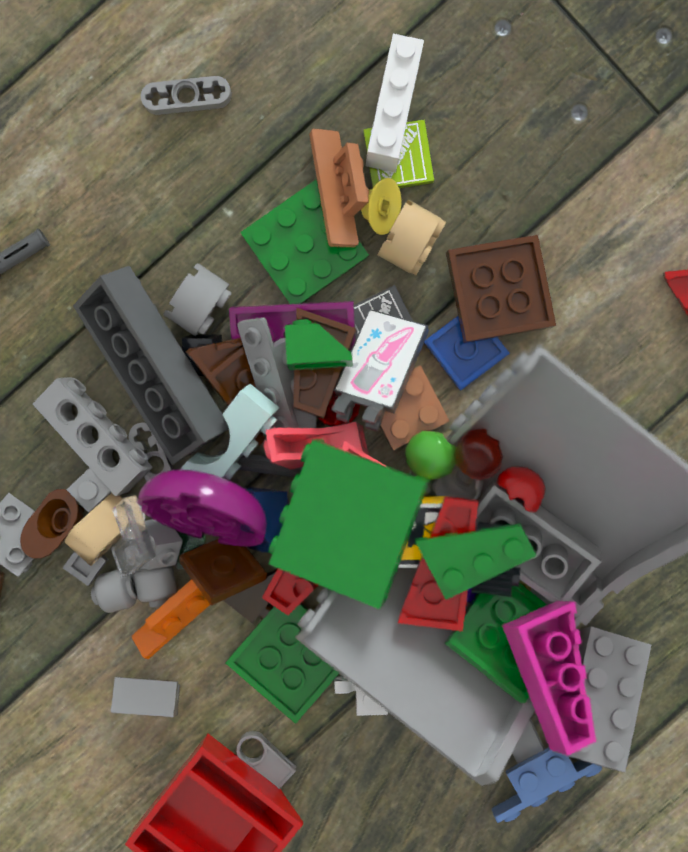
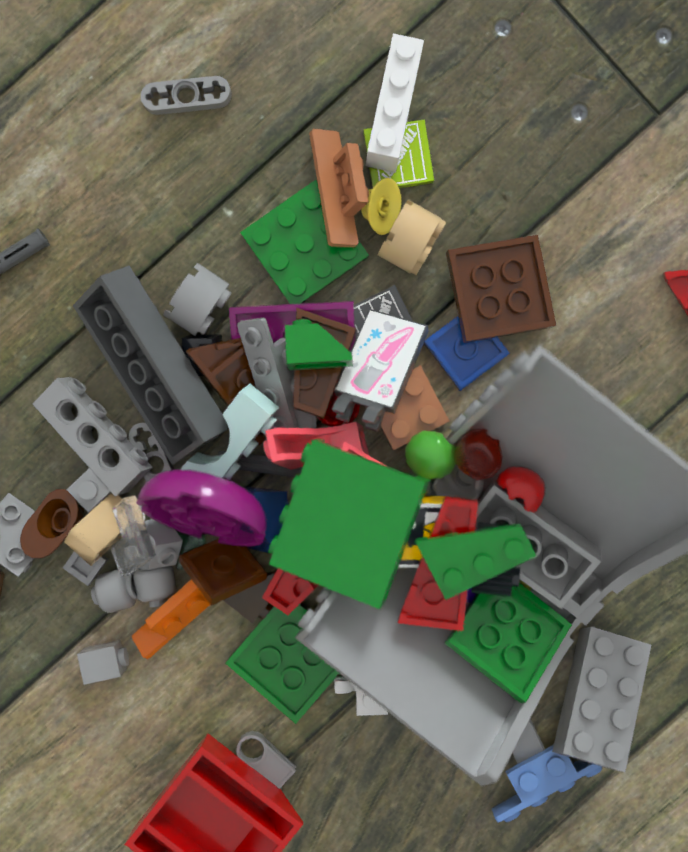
light grey hinge [111,677,180,717] -> none
dark pink wedge [502,601,596,756] -> none
none -> light grey brick [77,640,129,685]

